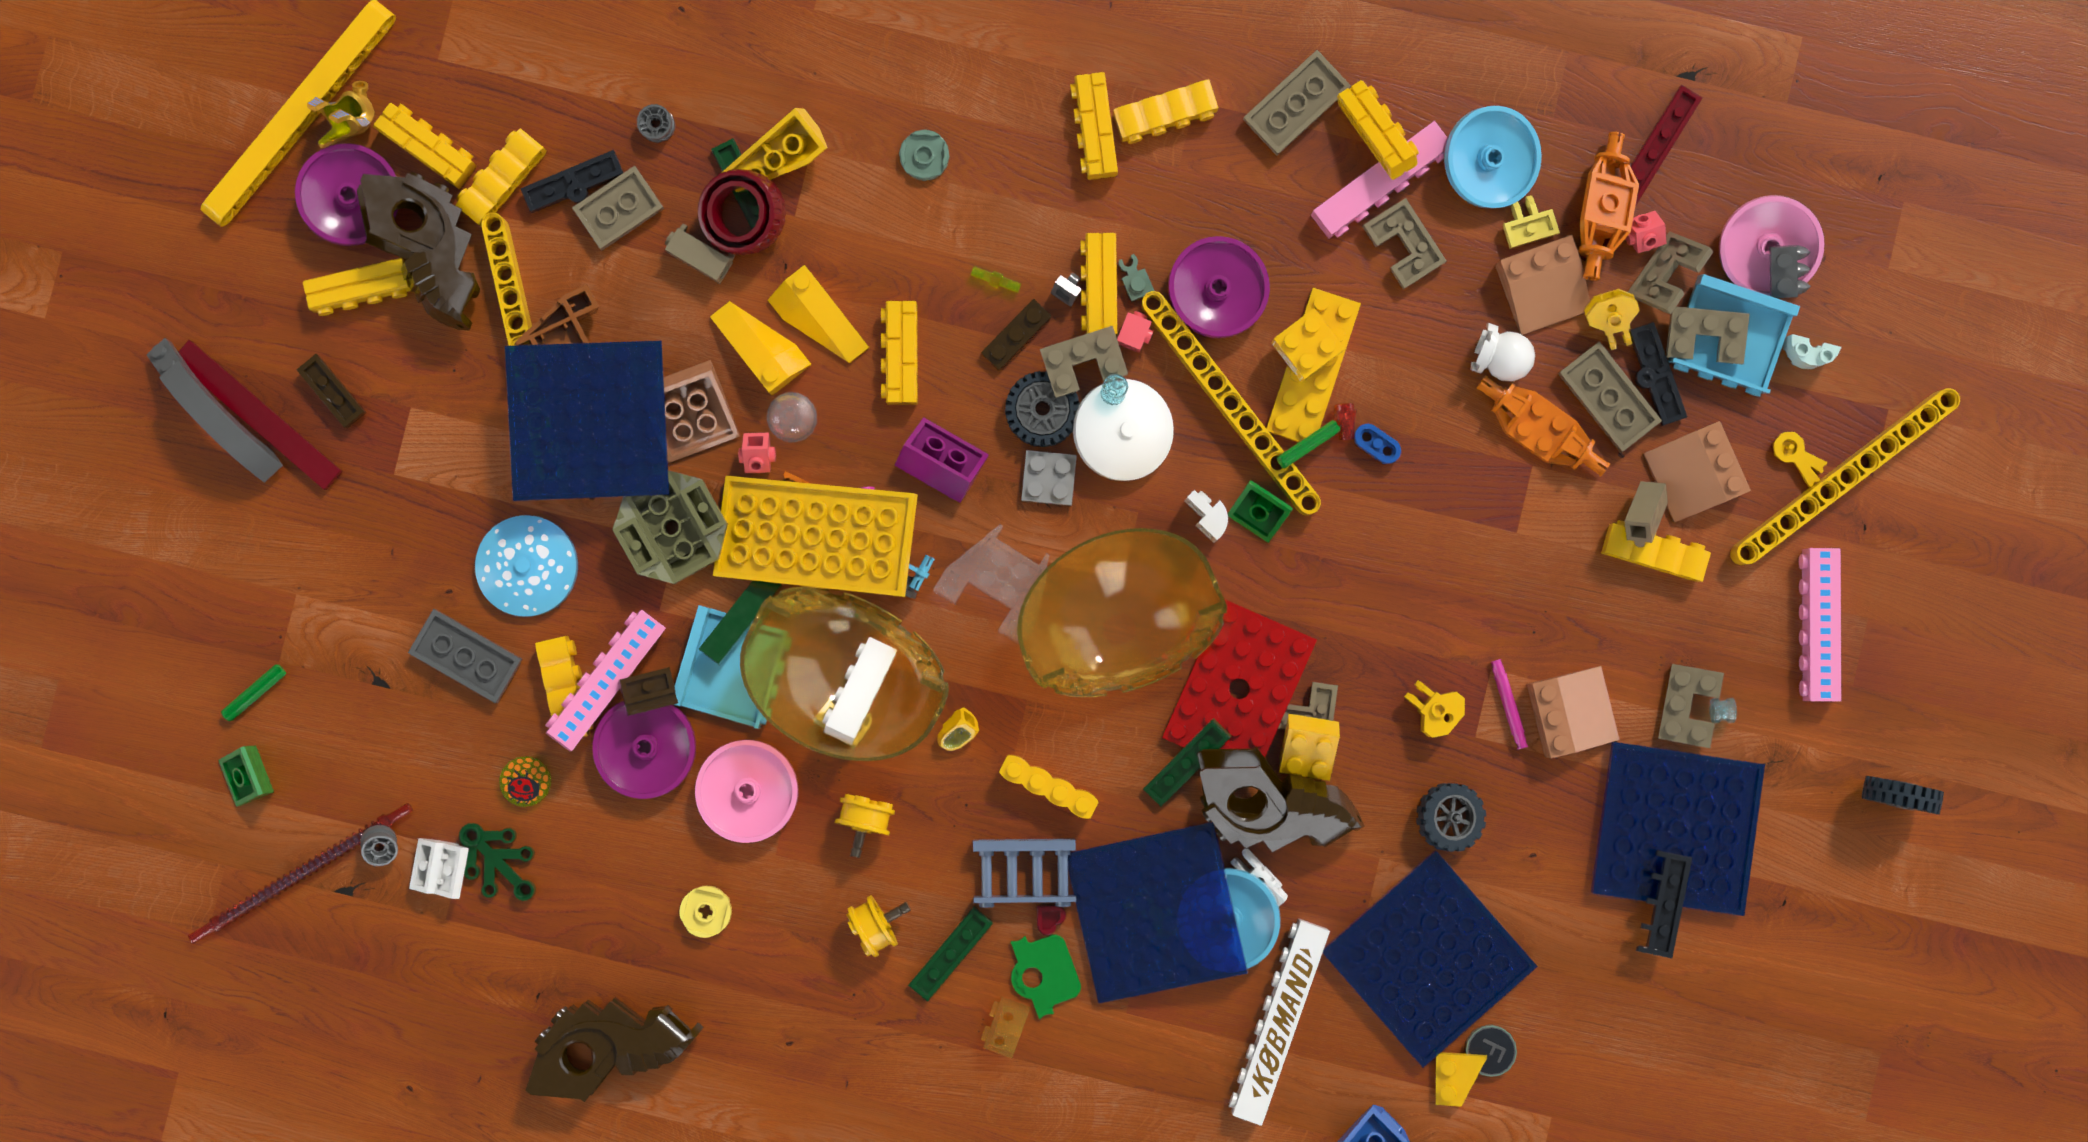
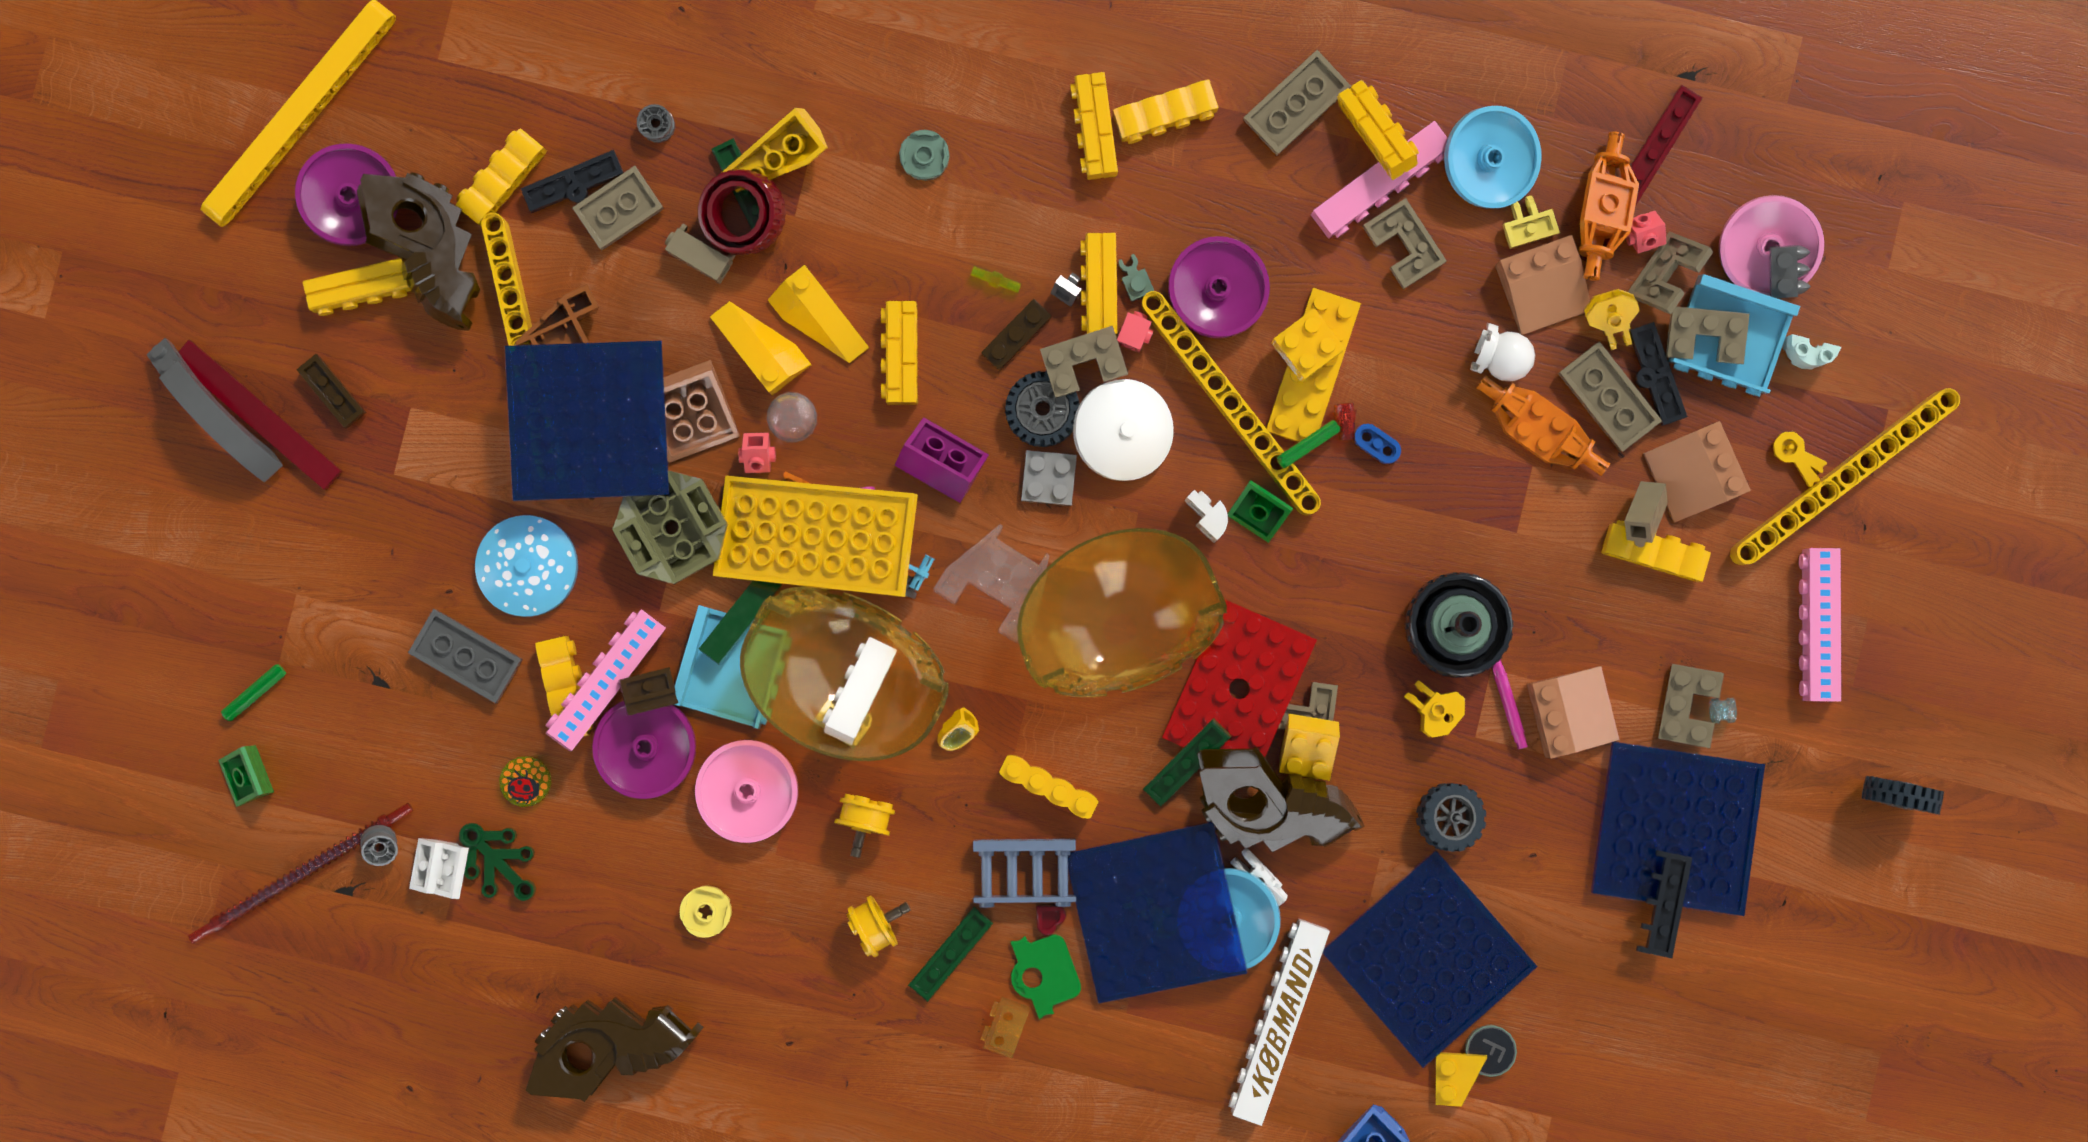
piece [307,81,375,148] -> none
yellow brick [373,103,477,189] -> none
clear light blue wheel [1100,374,1129,405] -> none
none -> black wheel [1404,572,1514,678]

